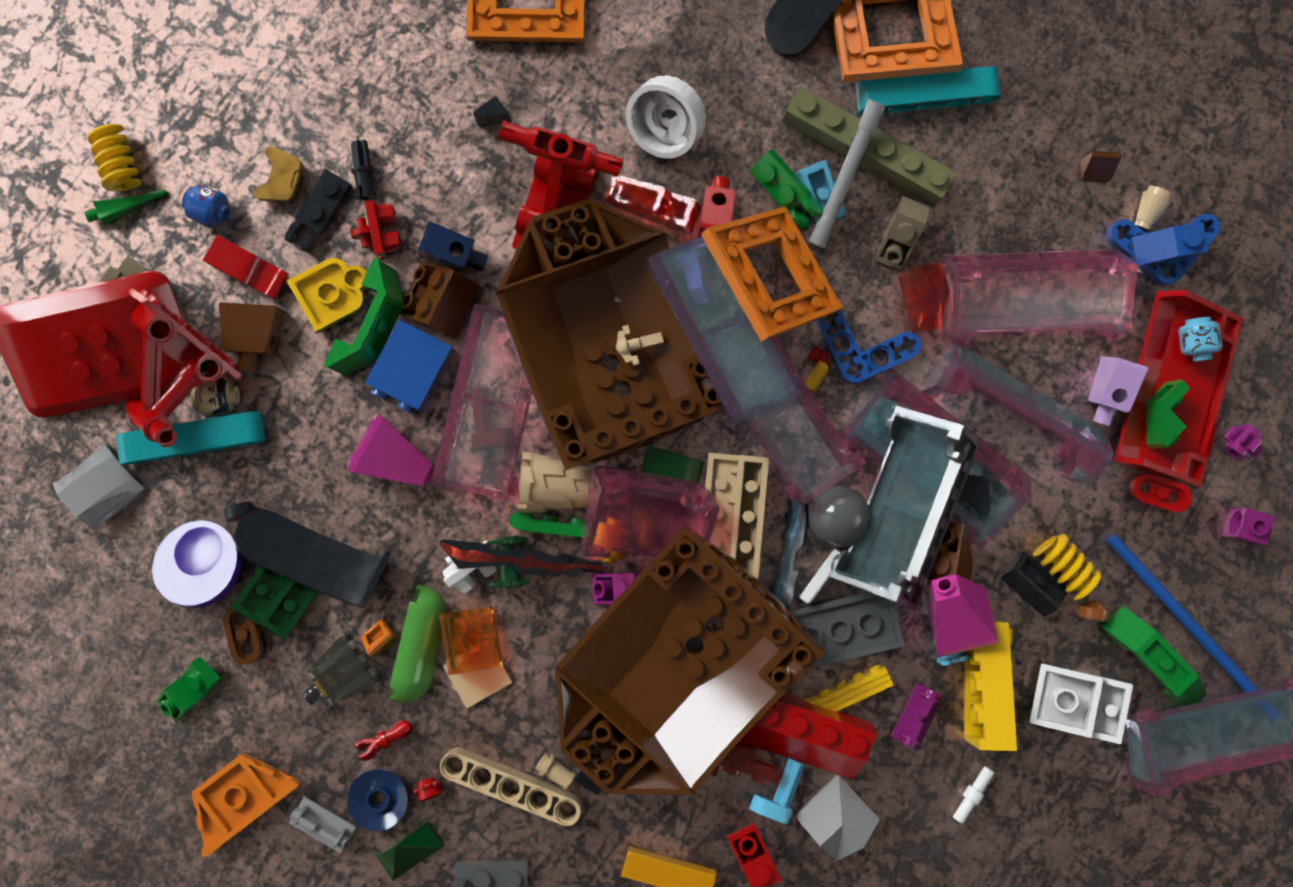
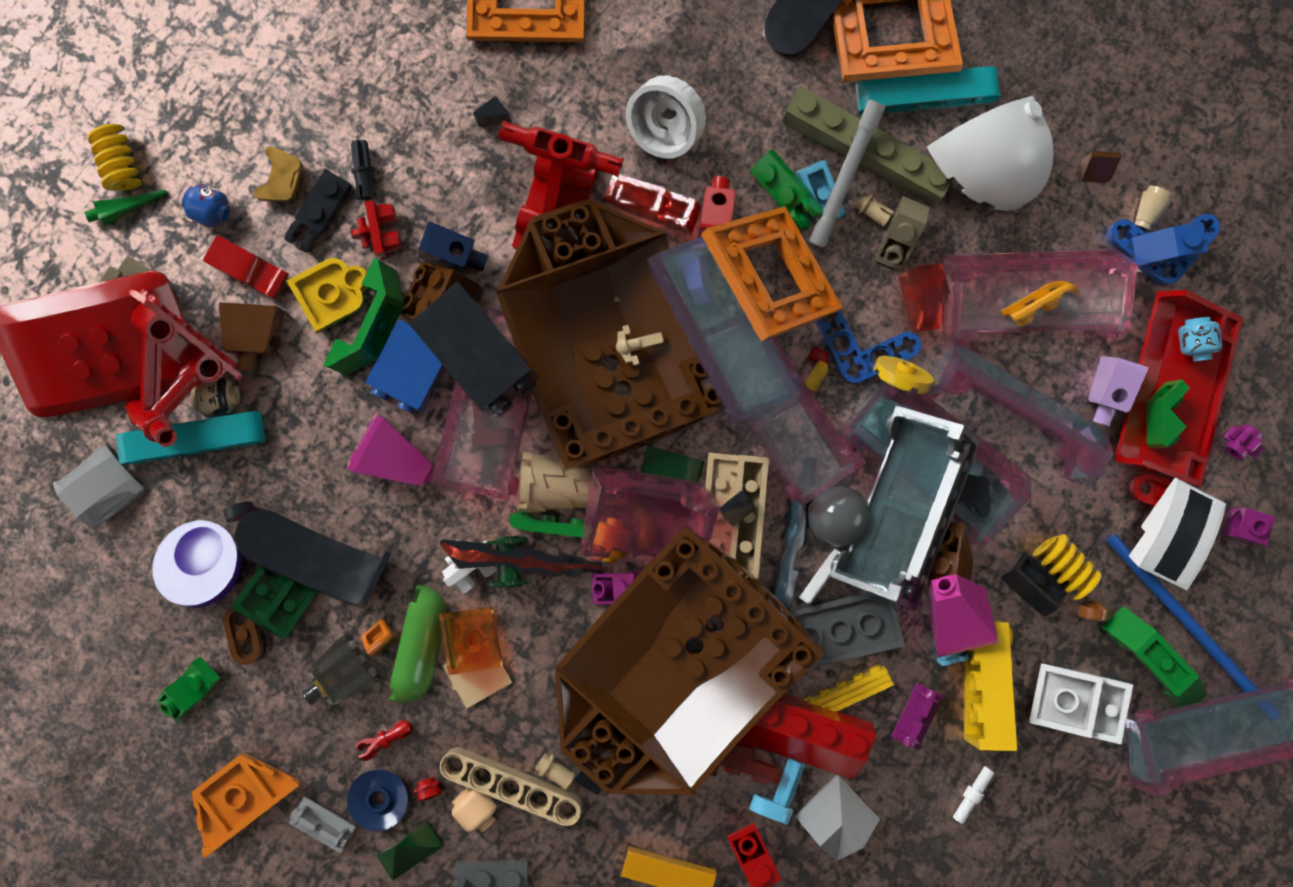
none -> black brick [408,282,540,417]
none -> light nougat head [451,787,497,833]
none -> black slope [718,491,755,526]
none -> tan pin [855,192,894,227]
none -> yellow plate [873,356,934,394]
none -> white brick [927,96,1054,211]
none -> light orange piece [1000,281,1080,326]
none -> slope [1129,477,1226,590]

